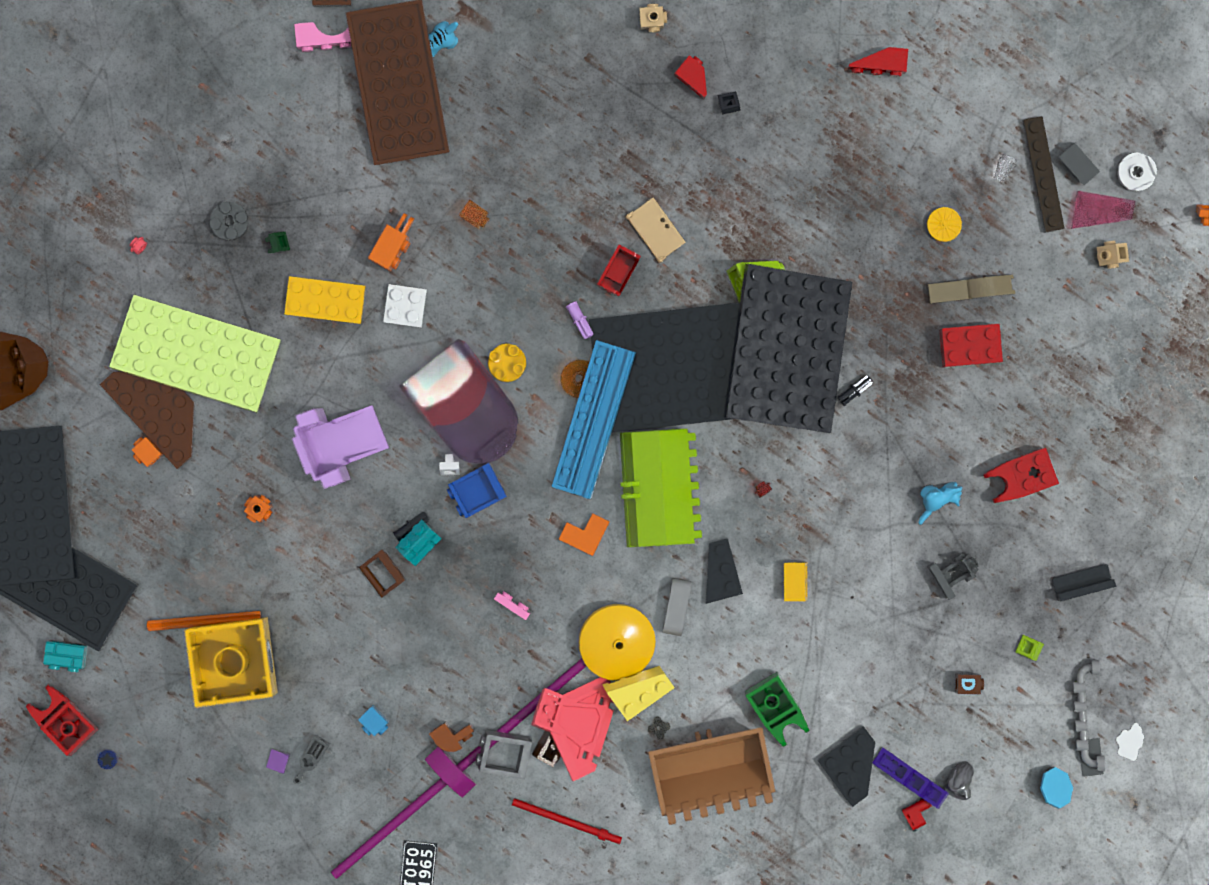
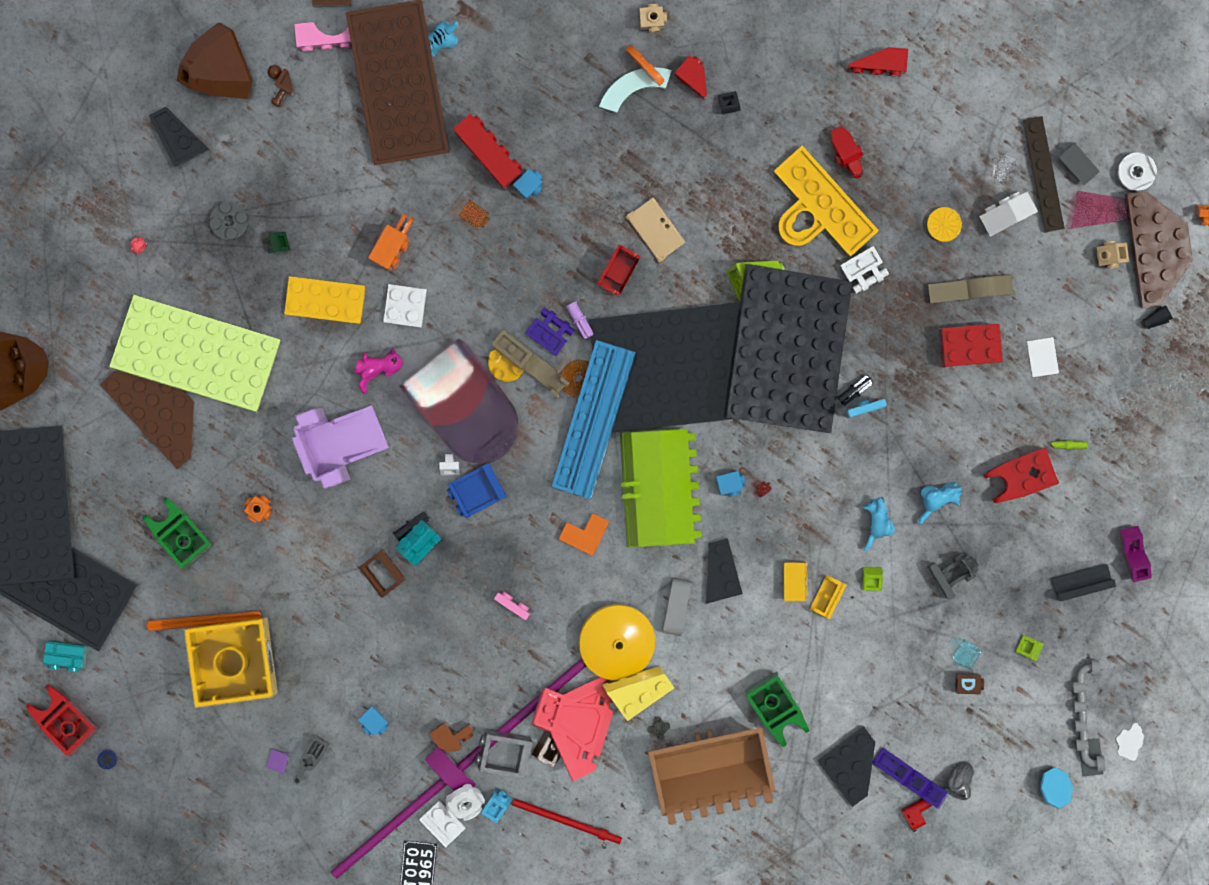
orange brick [132,437,164,467] -> none
none -> green brick [143,497,213,570]
none -> black wing [149,107,210,167]
none -> reddish brown brick [176,23,253,99]
none -> reddish brown piece [267,65,295,107]
none -> dark pink animal [355,347,403,394]
none -> white plate [419,800,466,847]
none -> white plate [445,784,485,821]
none -> red brick [453,113,522,190]
none -> medium azure bracket [481,789,512,824]
none -> dark tan piece [492,329,570,398]
none -> dark azure brick [513,169,543,200]
none -> dark purple plate [525,307,575,356]
none -> light aqua tile [599,67,672,113]
none -> orange tile [625,45,665,86]
none -> dark azure brick [716,471,746,497]
none -> yellow plate [773,146,879,257]
none -> yellow hinge [810,575,847,619]
none -> red hinge [831,126,864,179]
none -> white plate [840,246,889,294]
none -> medium azure plate [845,399,887,418]
none -> lime slope [862,567,883,591]
none -> medium azure animal [863,497,895,551]
none -> clear light blue panel [952,639,982,670]
none -> white brick [979,191,1038,237]
none -> white sticker [1027,337,1059,377]
none -> lime piece [1050,440,1088,450]
none -> magenta brick [1120,526,1152,583]
none -> plate [1125,191,1193,308]
none -> black cone [1143,305,1173,330]

